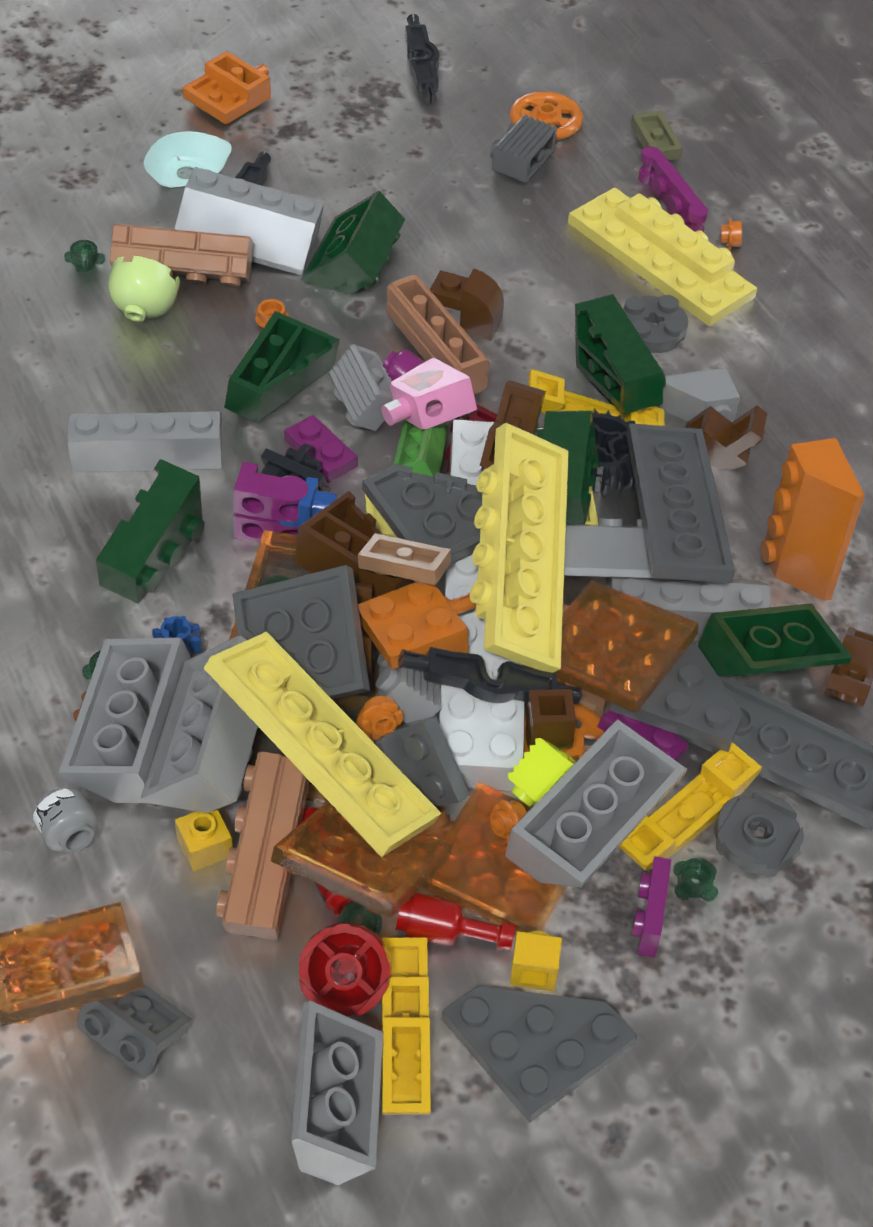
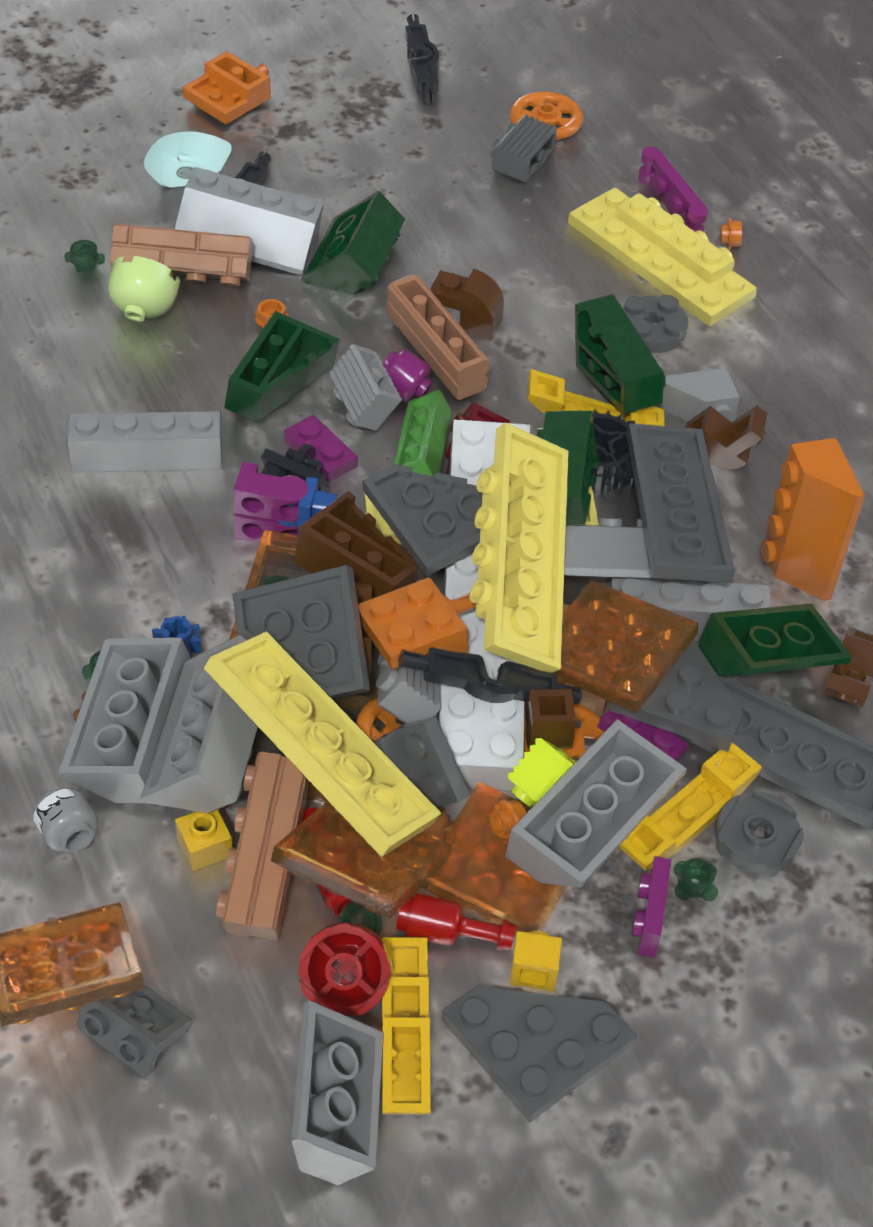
dark green wedge [96,459,205,604] -> none
medium nougat plate [358,533,451,585] -> none
orange plate [361,696,403,735] -> none
bright pink torso [381,358,477,429] -> none
reddish brown brick [480,380,546,468] -> none
olive plate [631,111,683,160] -> none

